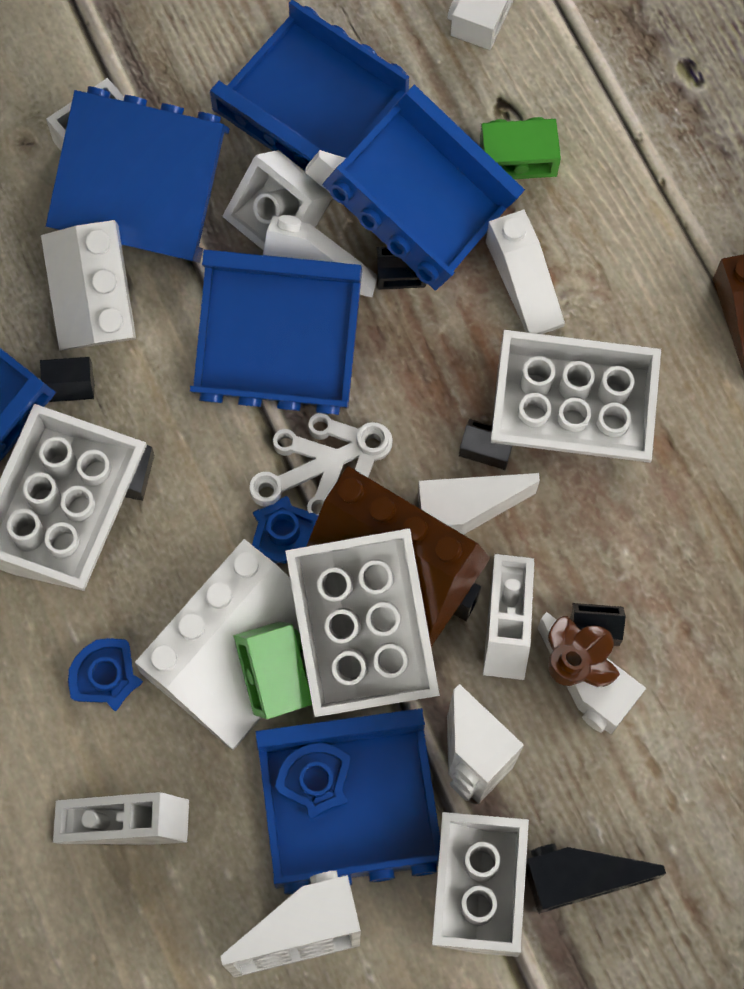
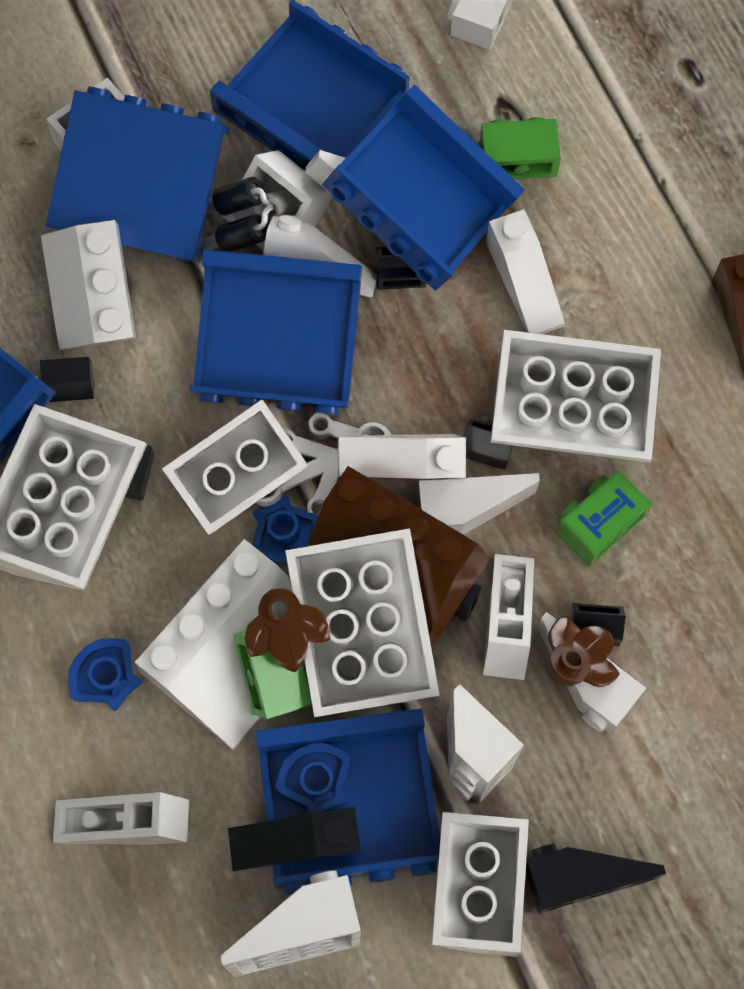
none -> white slope [162,400,309,535]
none -> black piece [201,177,273,252]
none -> black slope [228,807,361,872]
none -> reddish brown plate [245,588,330,672]
none -> white slope [338,434,466,479]
none -> bright green brick [556,470,652,567]

